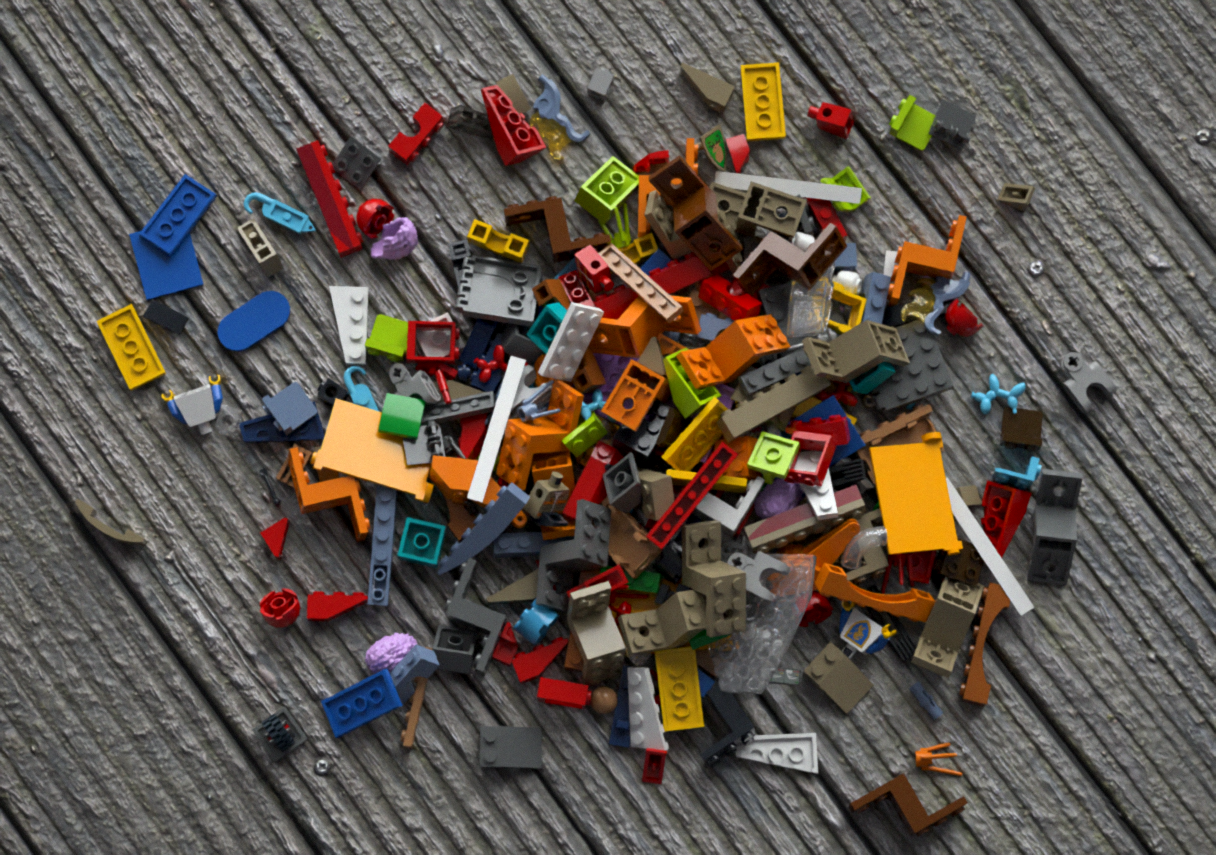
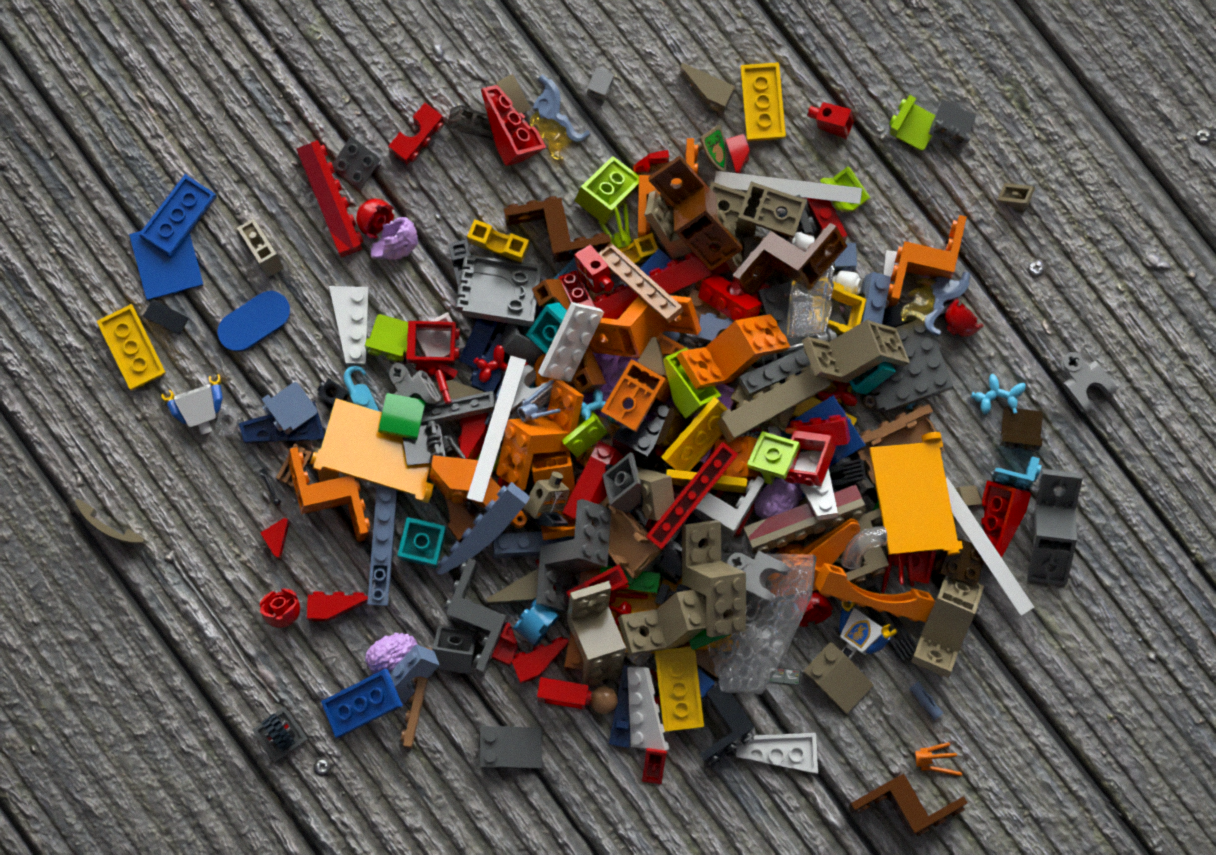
medium azure plate [244,192,316,235] -> none
dark blue plate [458,363,471,383] -> none
dark orange arch [959,582,1010,707] -> none

